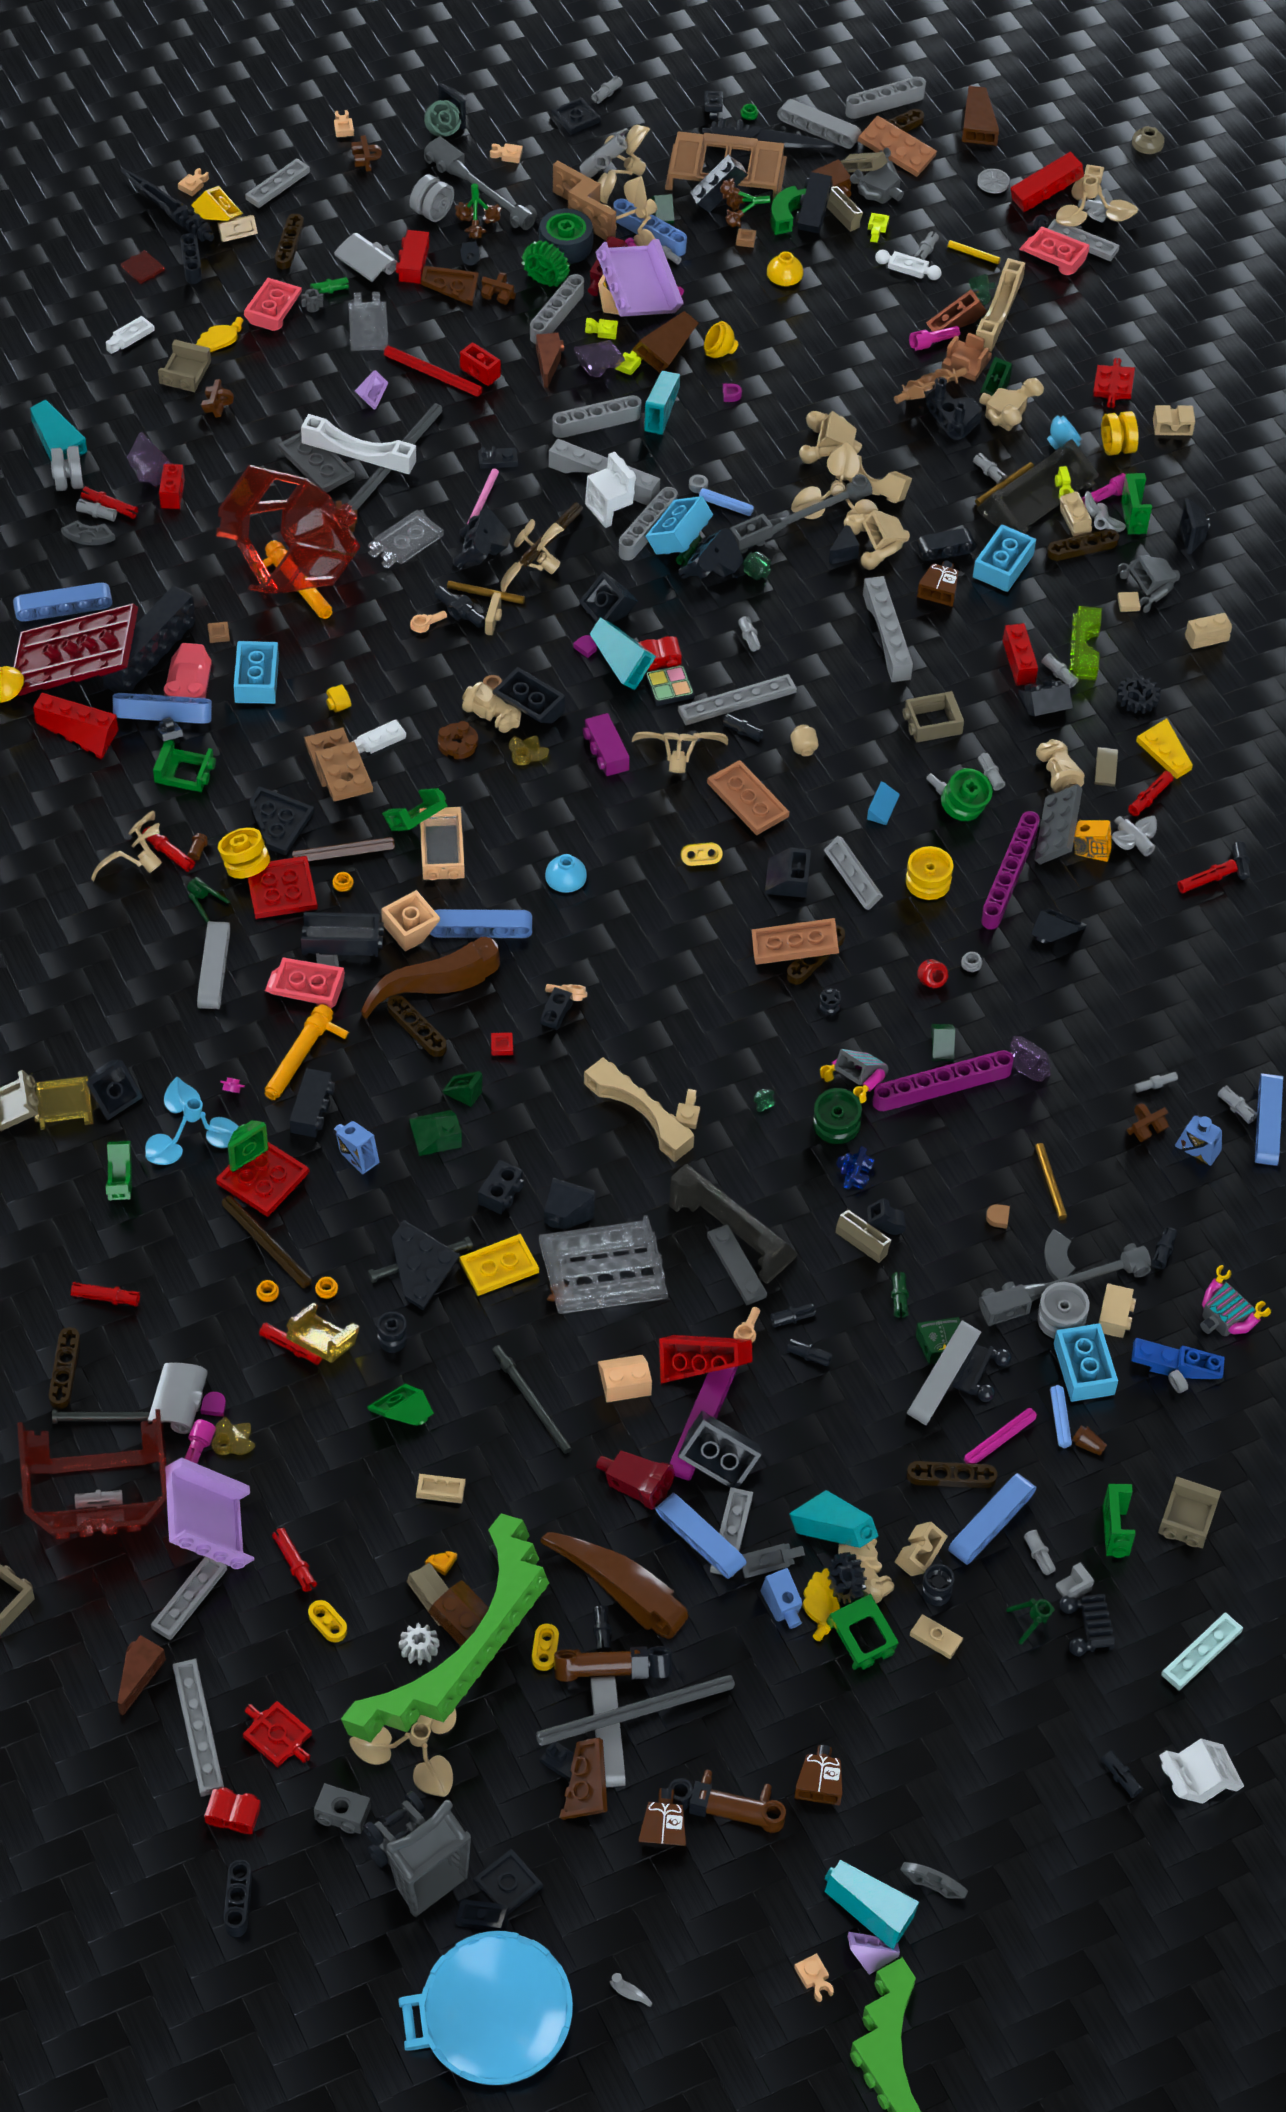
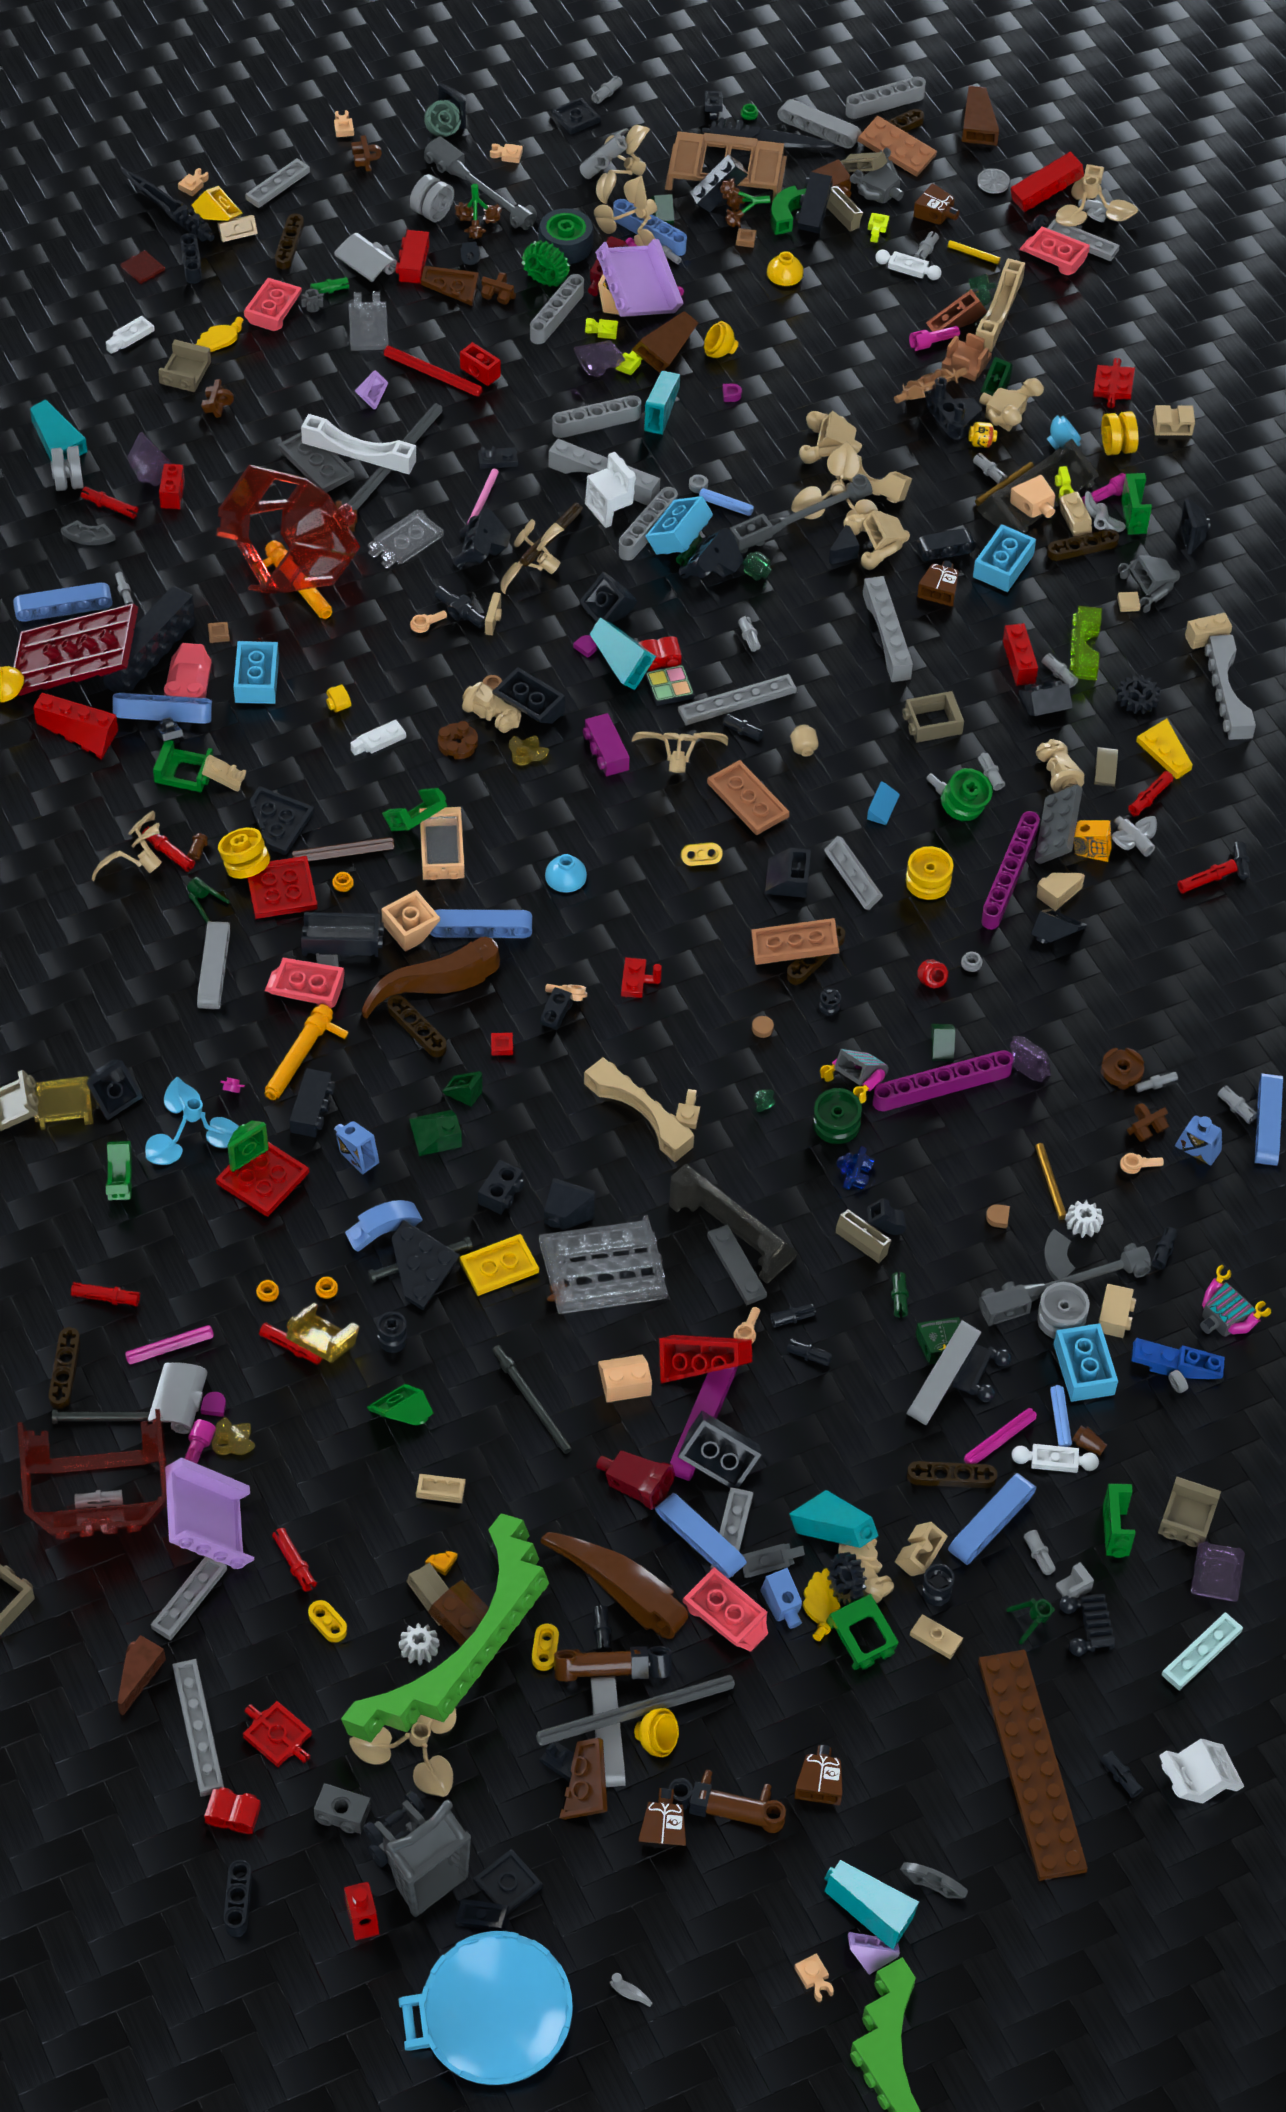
light grey pin [76,499,117,522] -> none
dark brown axle [222,1195,312,1288] -> none
medium nougat bracket [304,728,373,802] -> none
pearl gold bar [447,581,525,604] -> none
copper slope [536,333,564,388] -> none
medium nougat bracket [553,160,616,240] -> none
dark tan piece [1132,126,1164,154] -> none
none -> light grey bar [115,572,133,605]
none -> dark pink axle [125,1325,213,1364]
none -> tan plate [202,755,246,792]
none -> red torso [344,1882,379,1941]
none -> medium blue arch [345,1200,423,1252]
none -> red plate [621,957,662,998]
none -> yellow piece [634,1708,679,1757]
none -> coral slope [683,1567,768,1652]
none -> medium nougat tile [752,1016,774,1038]
none -> reddish brown torso [913,183,960,225]
none -> yellow head [968,422,997,448]
none -> reddish brown plate [978,1650,1088,1881]
none -> light nougat torso [1010,475,1055,518]
none -> white plate [1012,1444,1099,1473]
none -> tan slope [1037,873,1085,911]
none -> white gear [1065,1200,1104,1238]
none -> reddish brown plate [1101,1048,1144,1090]
none -> light nougat plate [1120,1153,1164,1174]
none -> clear purple slope [1191,1541,1245,1602]
none -> light grey arch [1205,635,1256,740]

